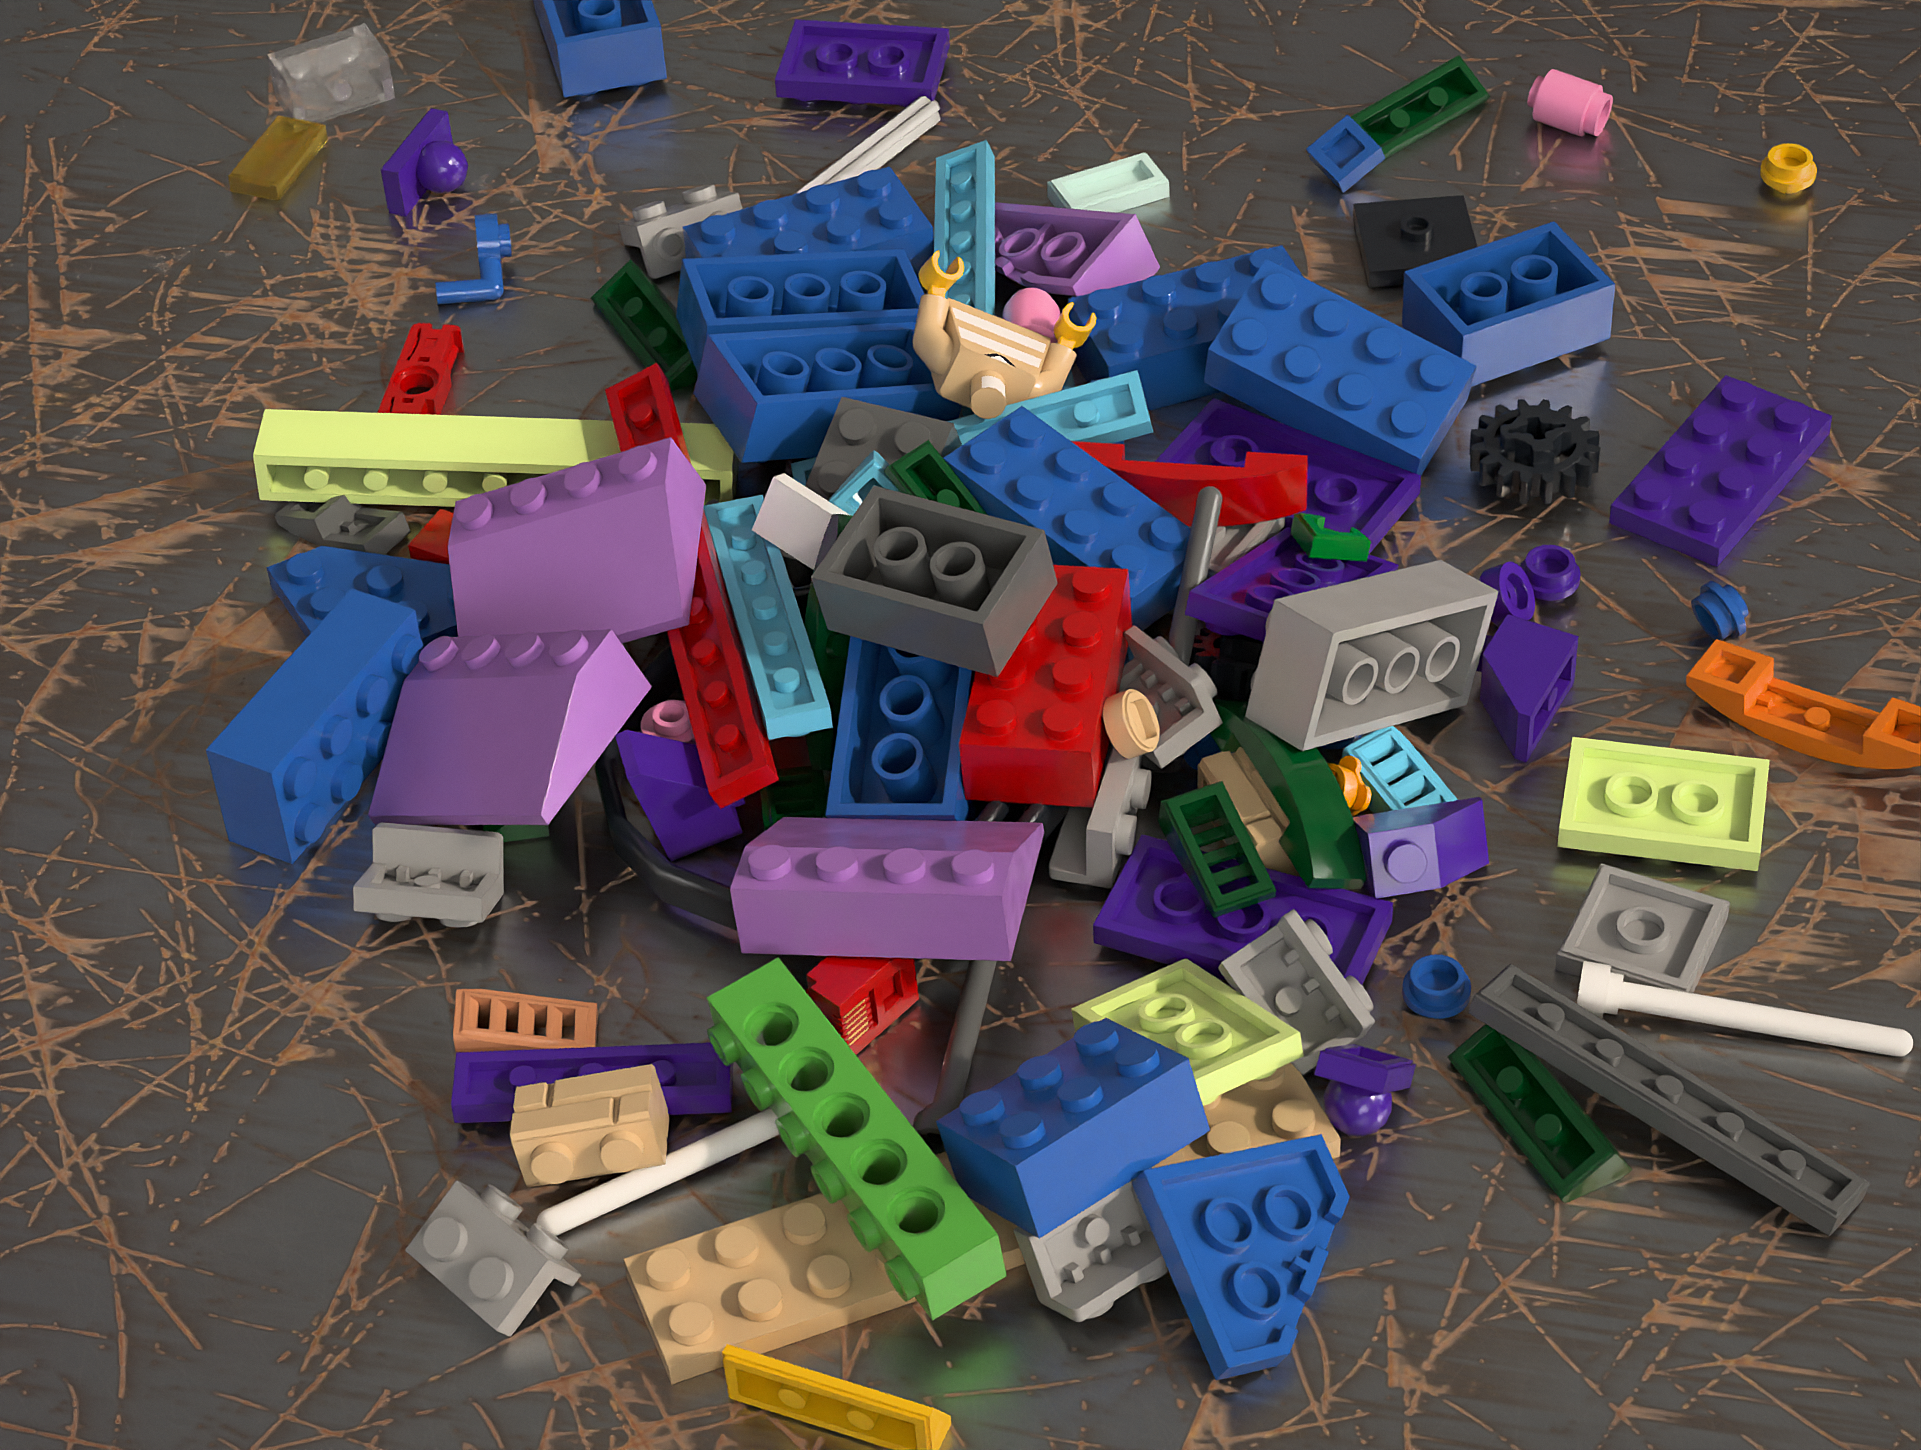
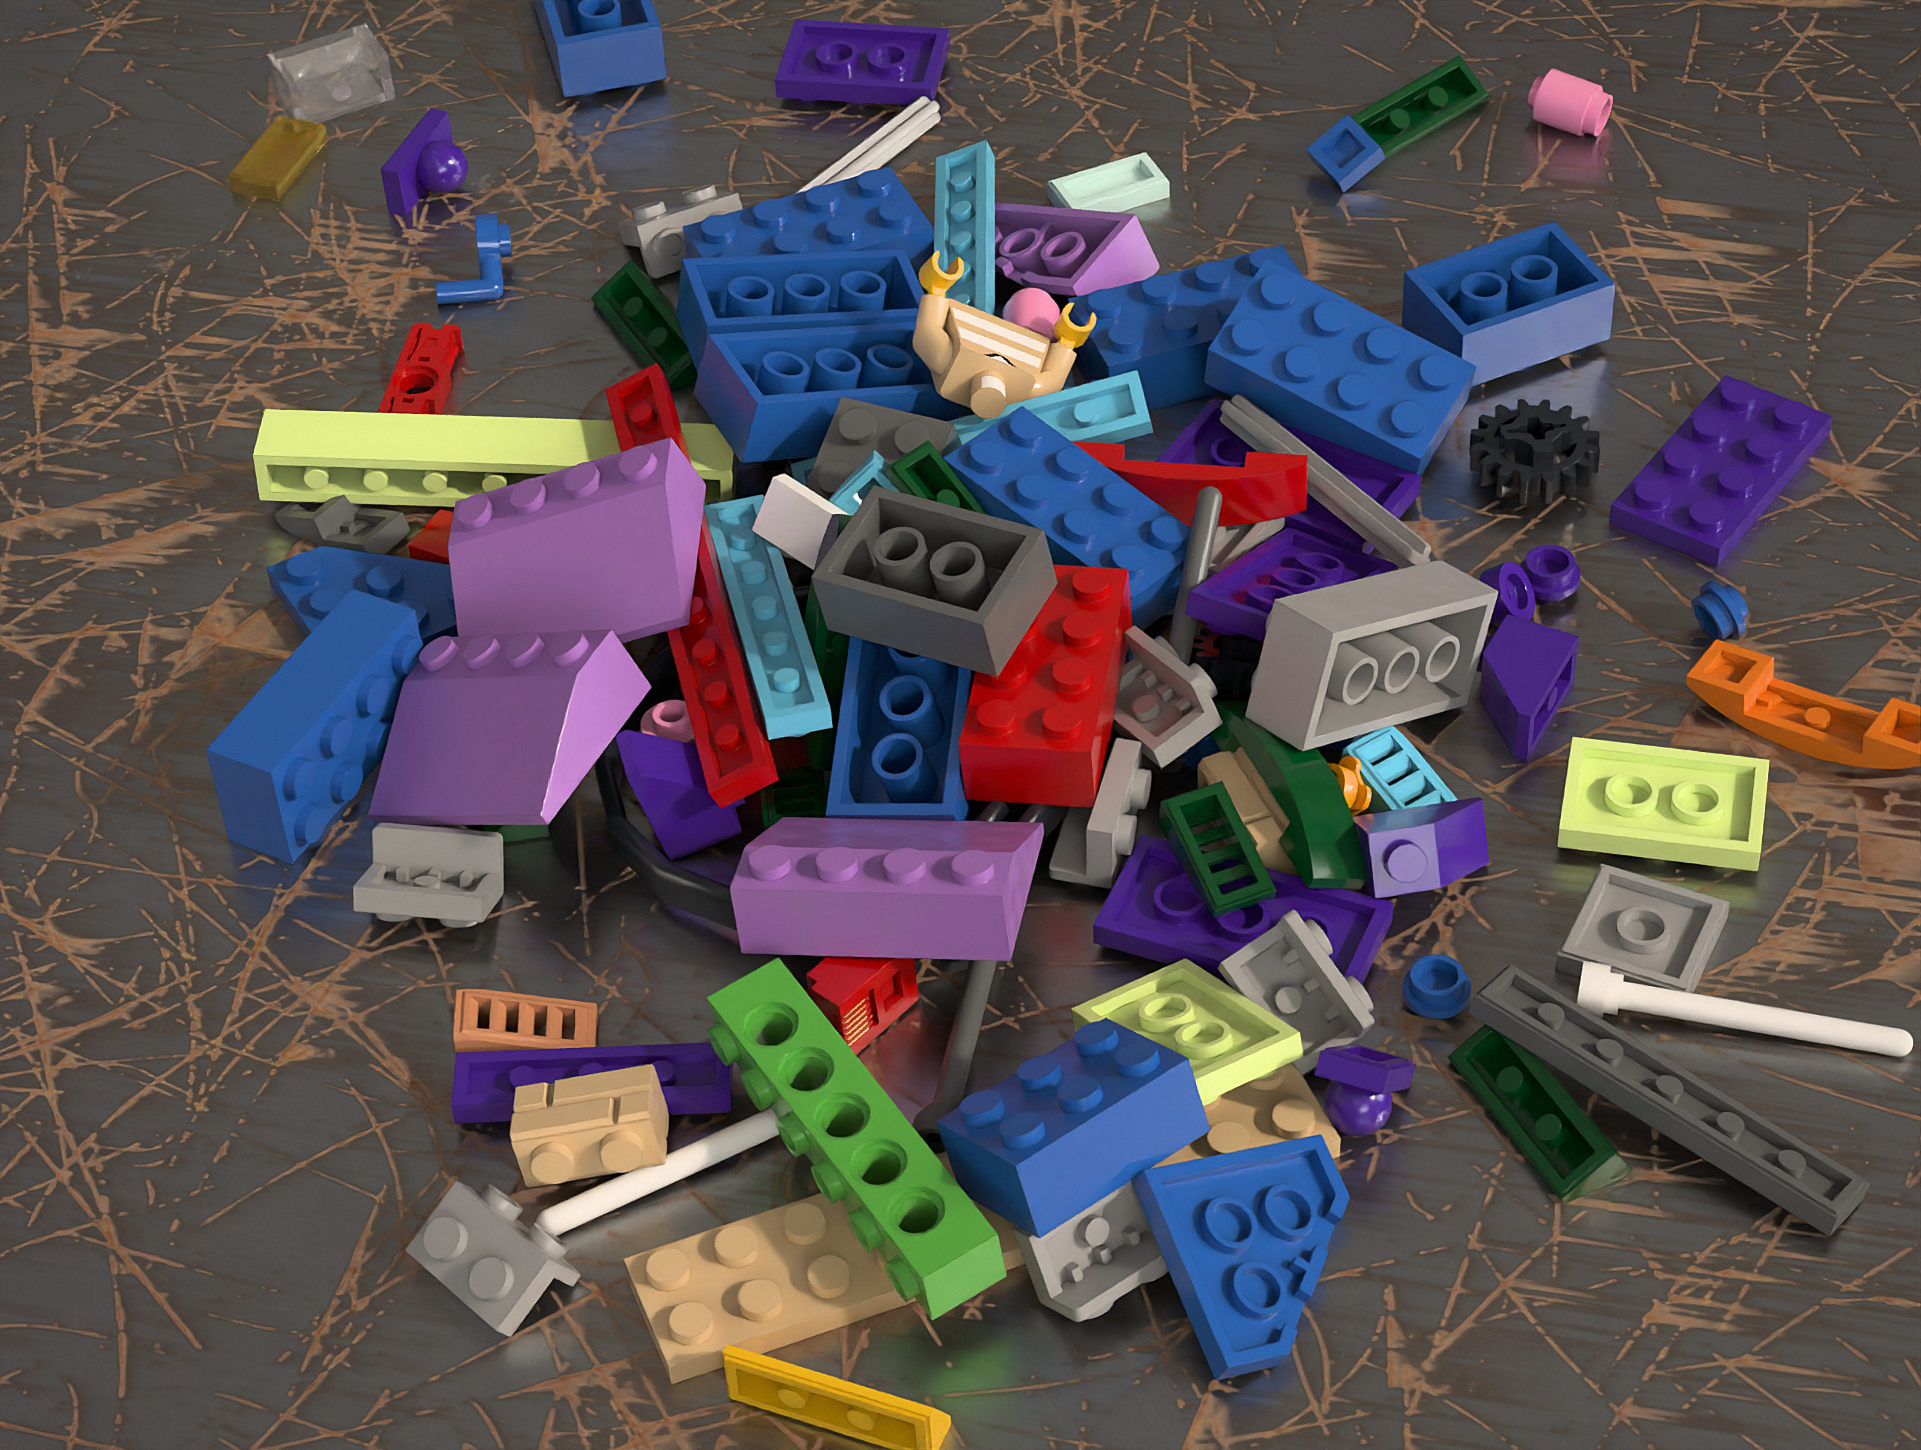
tan tile [1103,689,1160,759] -> none
green tile [1290,513,1371,561] -> none
black plate [1353,195,1478,288] -> none
yellow plate [1760,143,1817,193] -> none
none -> light grey axle [1220,394,1431,569]

